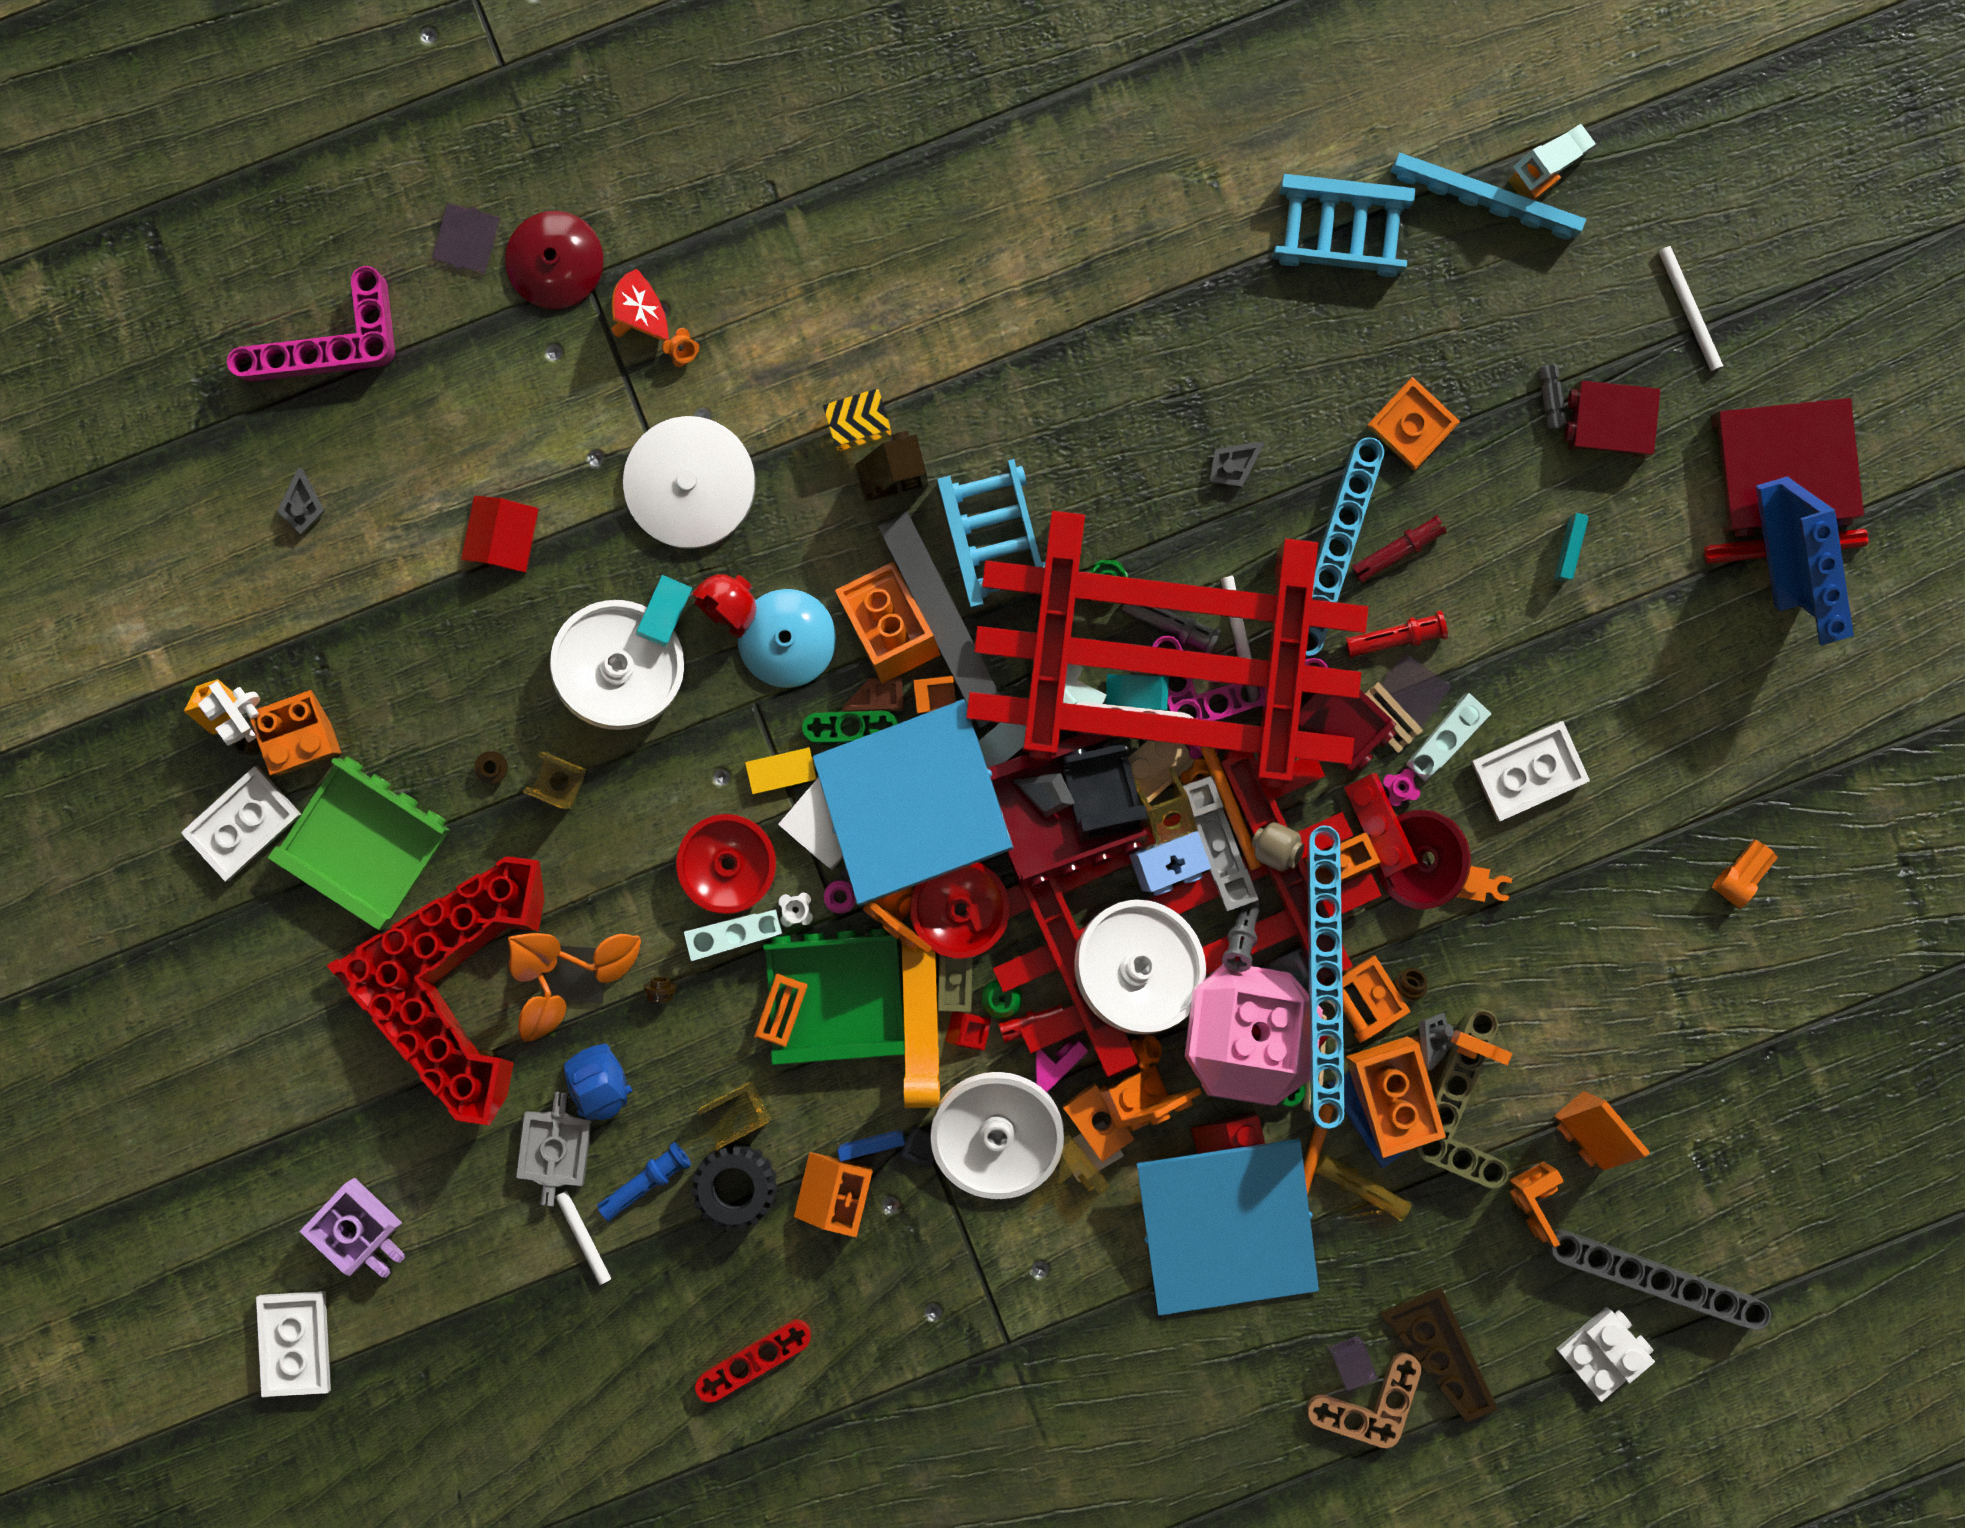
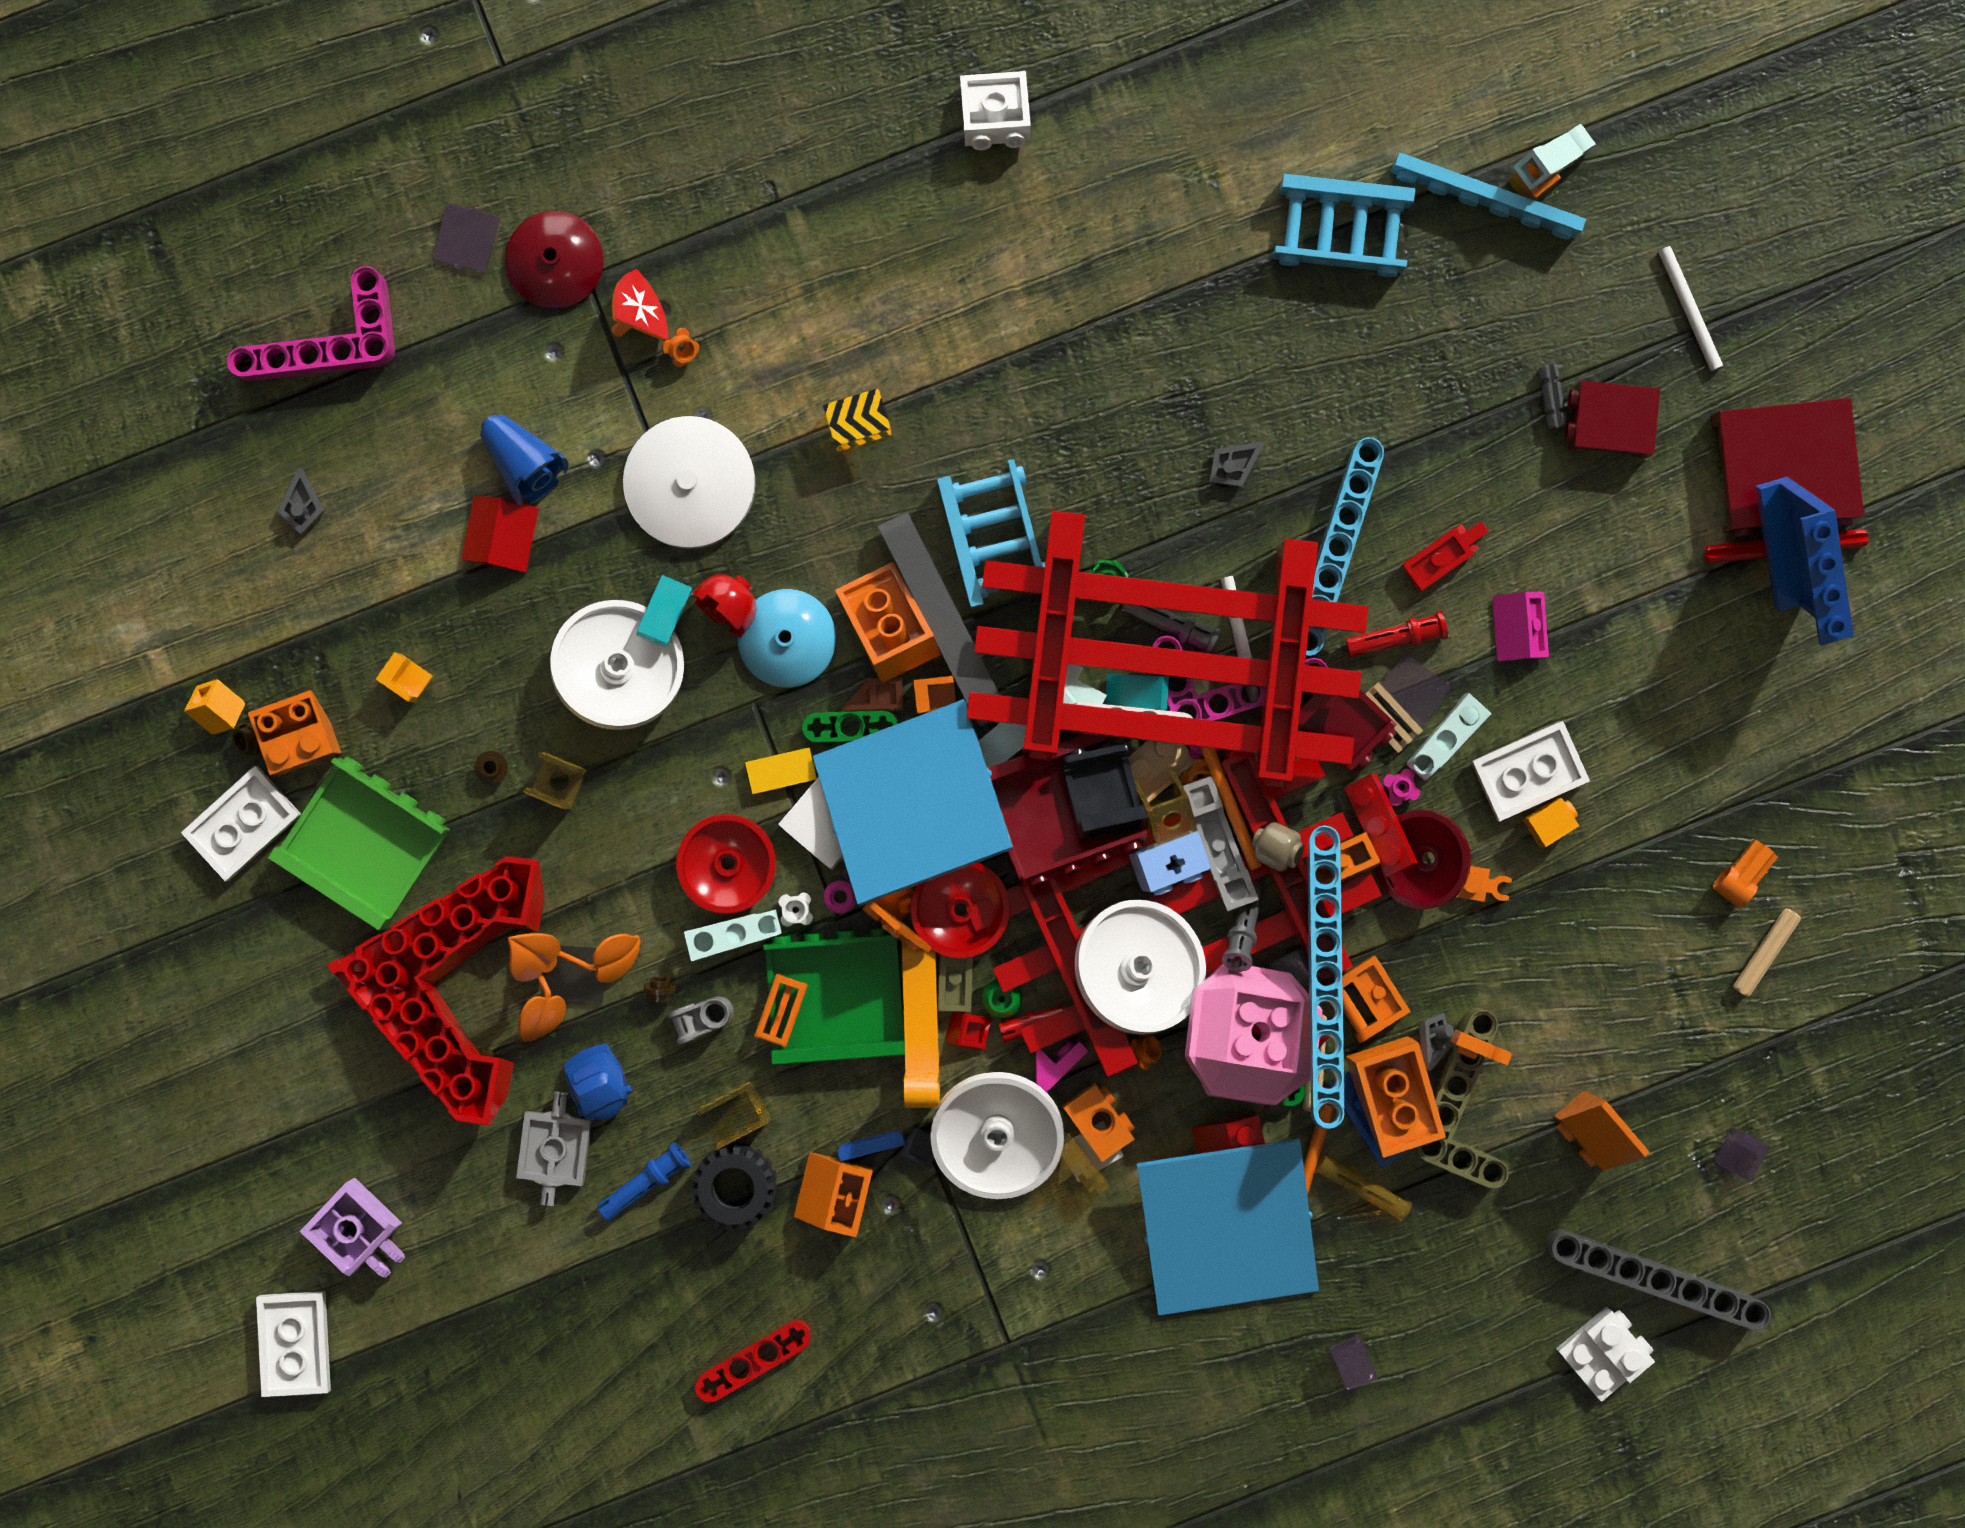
white hips [198,681,260,746] -> none
white bar [555,1190,611,1285] -> none
dark brown wedge [855,431,929,502] -> none
dark grey piece [1014,773,1075,818] -> none
orange bracket [1101,1065,1202,1130] -> none
medium nougat beam [1306,1352,1421,1448] -> none
dark red pin [1351,515,1447,584] -> none
orange plate [1366,377,1460,471] -> none
dark brown wing [1380,1286,1498,1422] -> none
dark brown plate [1395,968,1428,1000] -> none
orange bracket [1509,1161,1564,1248] -> none
teal tile [1554,513,1589,582] -> none
none -> light orange panel [376,652,432,703]
none -> blue cone [480,415,569,505]
none -> light grey piece [667,996,734,1045]
none -> white plate [960,71,1031,150]
none -> red hinge [1400,521,1489,593]
none -> dark pink panel [1492,592,1549,661]
none -> light orange brick [1522,798,1579,847]
none -> clear purple panel [1714,1127,1770,1181]
none -> tan axle [1733,909,1801,997]

